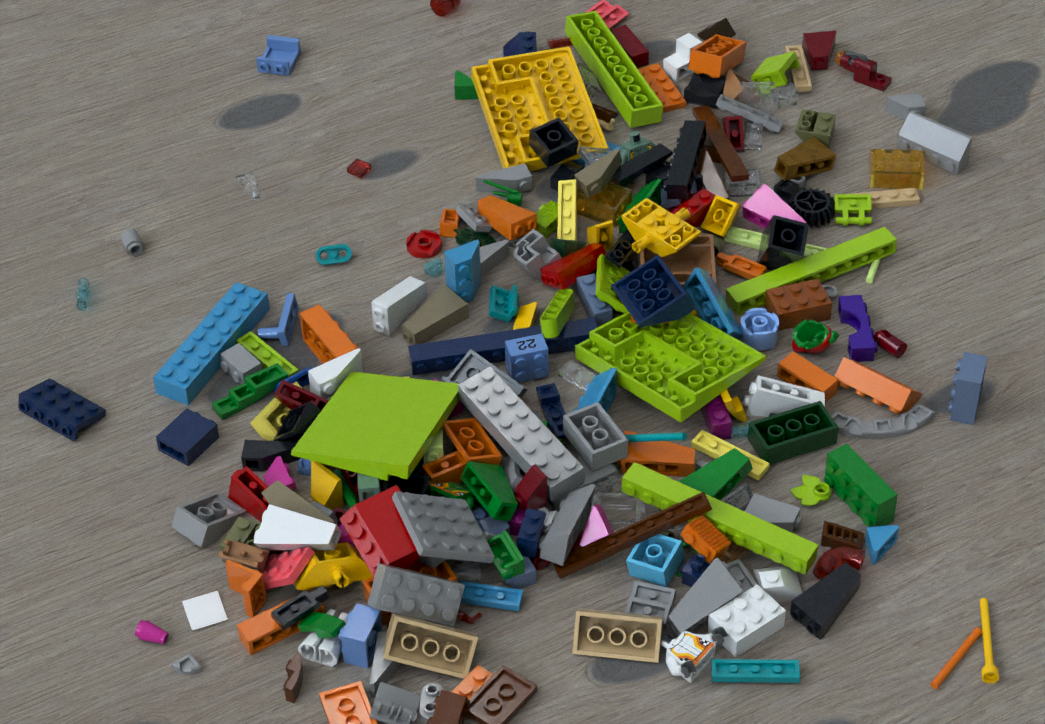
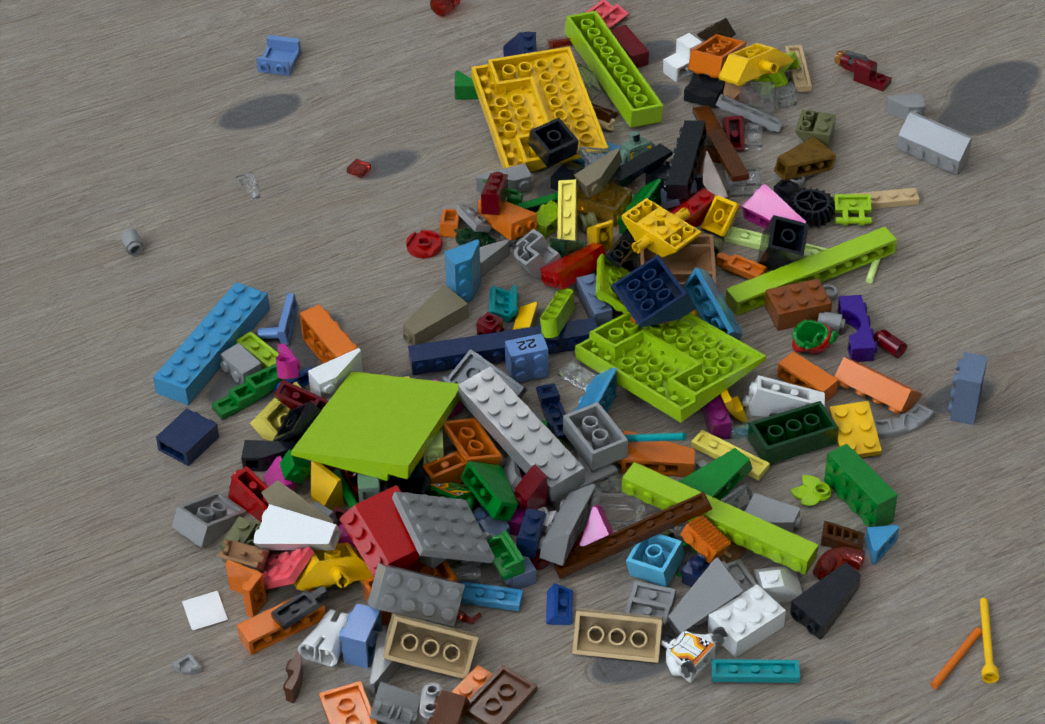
dark blue bracket [18,378,106,441] -> none
clear light blue pin [75,278,90,311] -> none
dark pink cone [135,620,169,645] -> none
green slope [297,612,346,639] -> none
teal plate [315,244,352,265] -> none
white slope [371,276,426,336] -> none
clear light blue plate [423,257,443,276] -> none
orange plate [637,63,686,113] -> none
light blue brick [740,308,779,351] -> none
dark red slope [802,30,836,71] -> none
clear yellow brick [868,149,925,190] -> none
none -> dark pink plate [276,343,300,379]
none -> green brick [279,449,311,484]
none -> dark red brick [476,312,504,335]
none -> dark red brick [481,172,508,215]
none -> green tile [516,192,558,210]
none -> blue slope [546,583,573,625]
none -> olive wheel [577,211,597,232]
none -> yellow slope [718,43,793,86]
none -> light grey brick [818,312,846,333]
none -> yellow plate [829,401,882,458]

